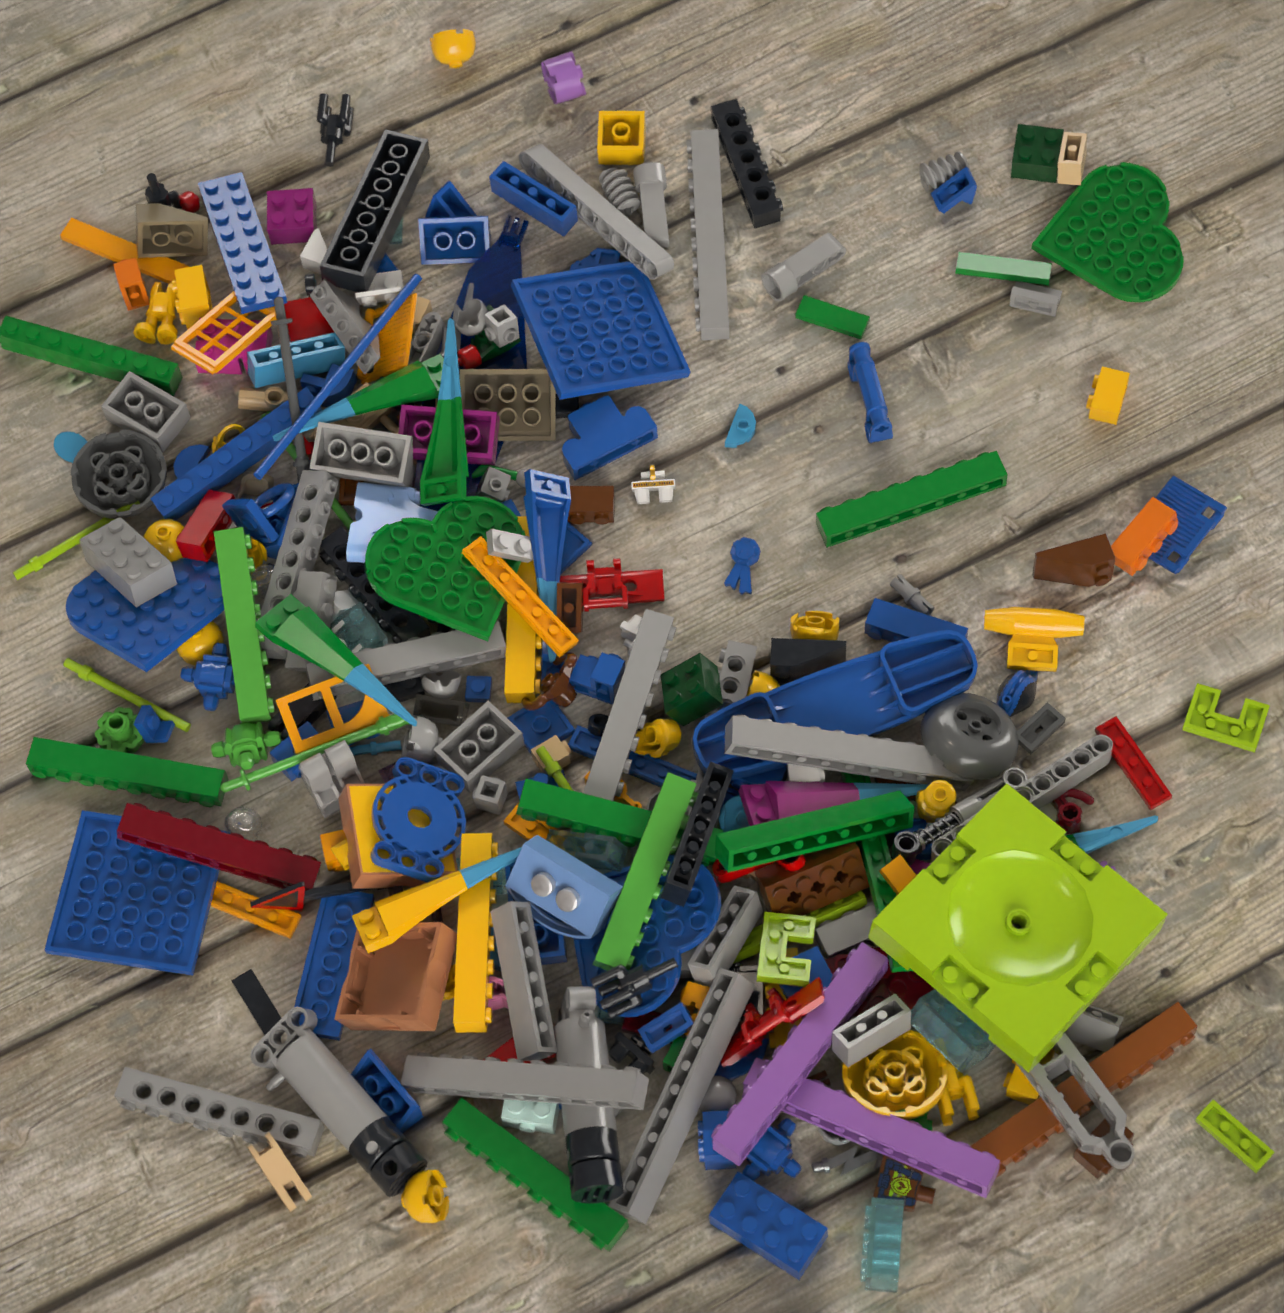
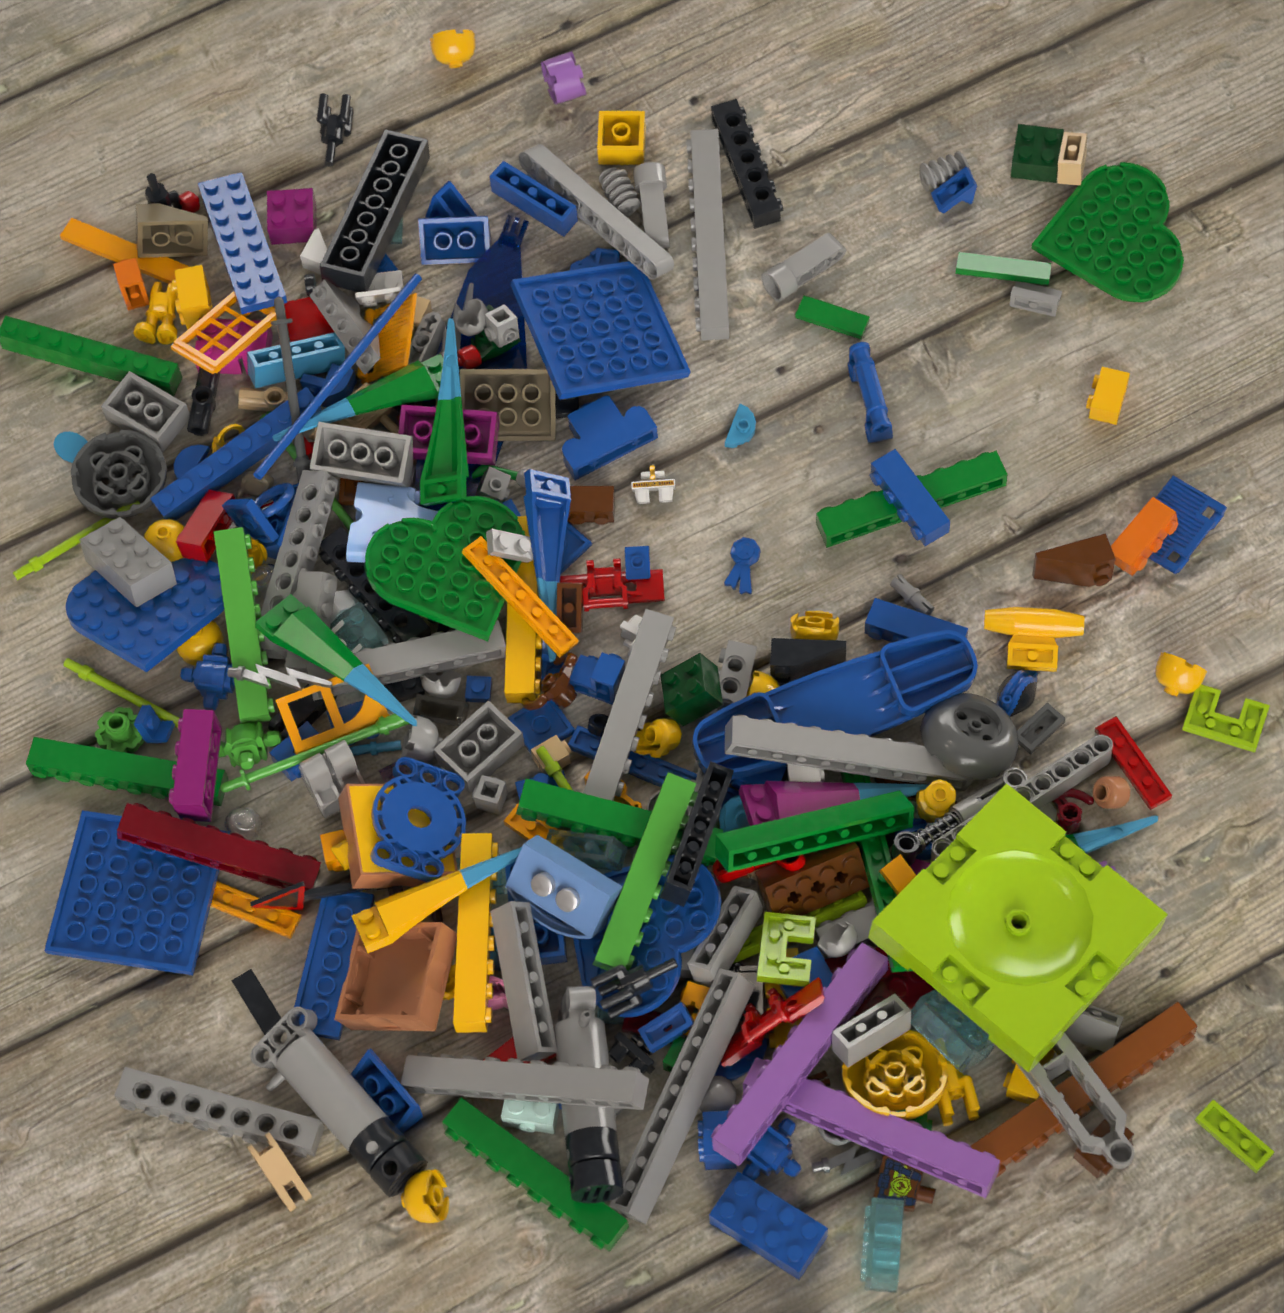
none -> magenta brick [169,709,222,822]
none -> black piece [187,367,220,436]
none -> piece [228,664,333,691]
none -> blue bracket [625,546,650,580]
none -> light grey hair [817,921,858,958]
none -> blue brick [869,449,950,546]
none -> nougat head [1093,776,1130,809]
none -> yellow cylinder [1155,652,1207,697]

